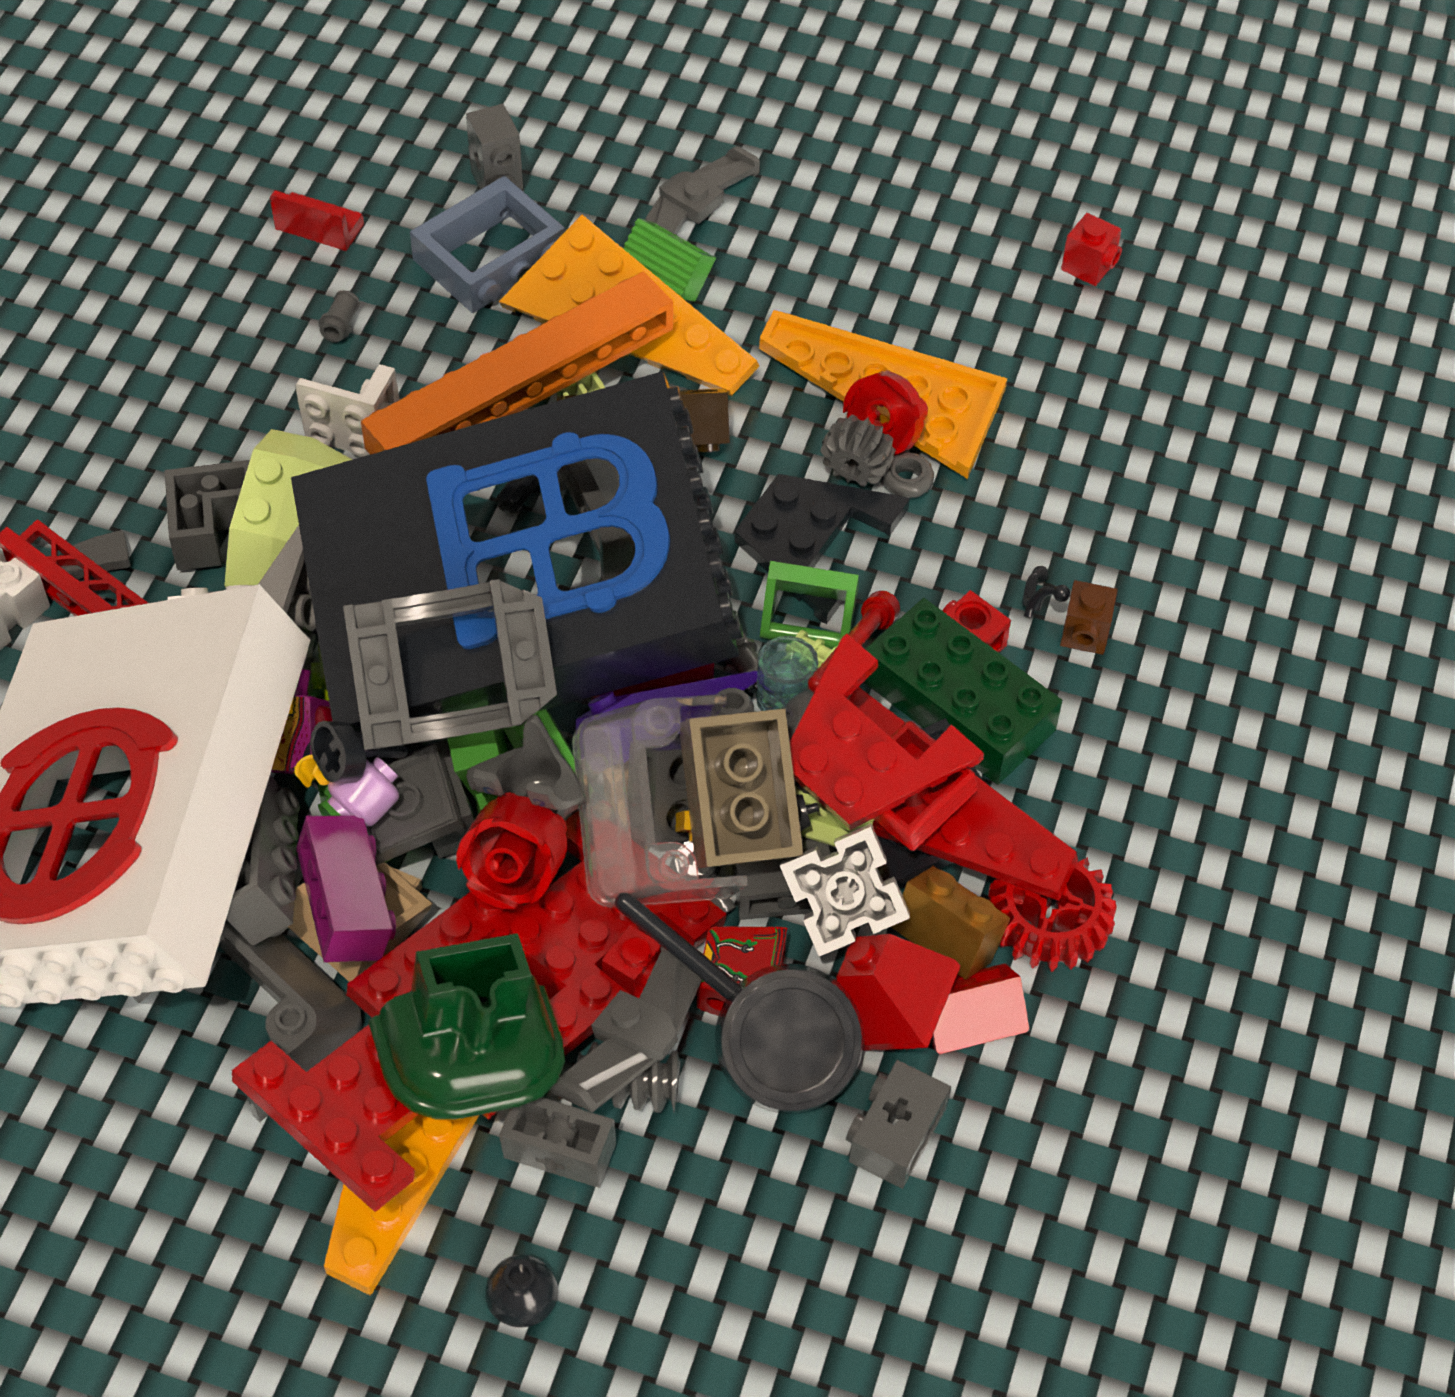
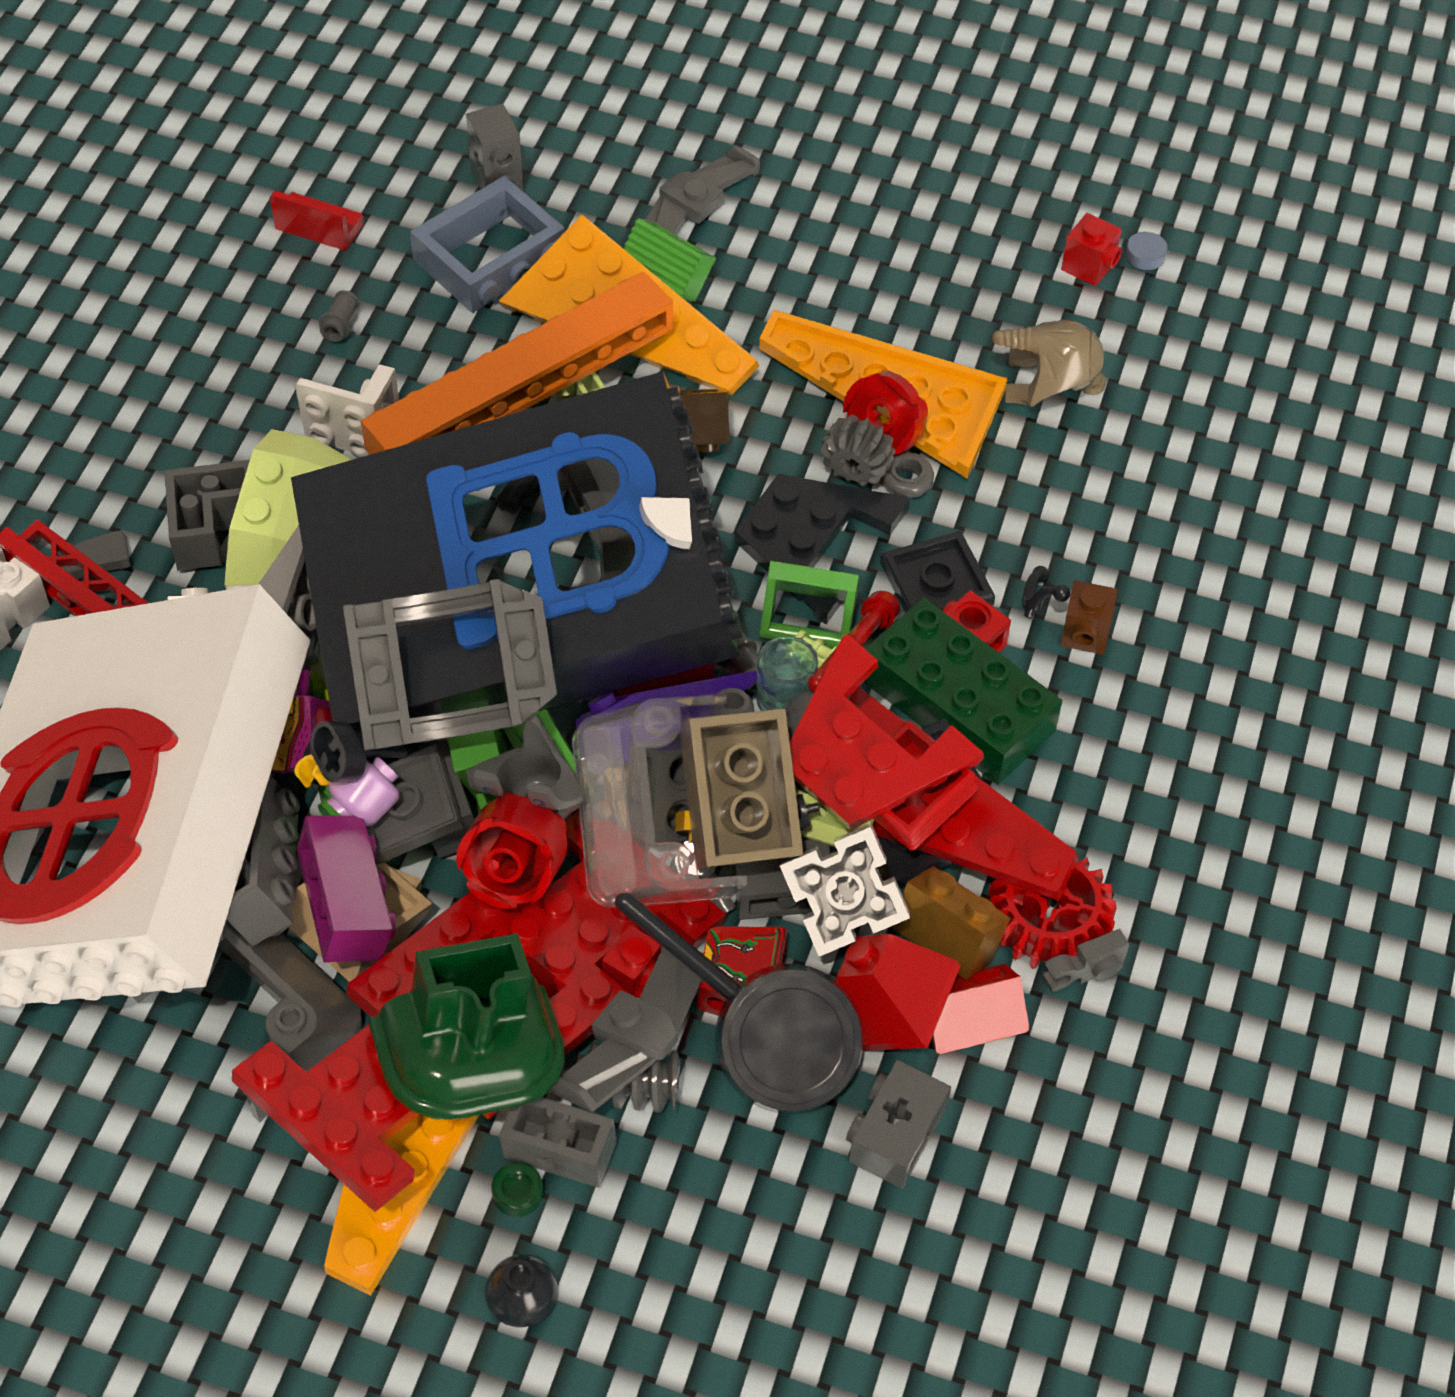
none -> dark green tile [491,1162,543,1217]
none -> white tile [639,497,692,549]
none -> black tile [880,531,995,613]
none -> dark tan piece [992,320,1105,408]
none -> dark grey plate [1042,929,1129,992]
none -> sand blue tile [1126,232,1167,270]

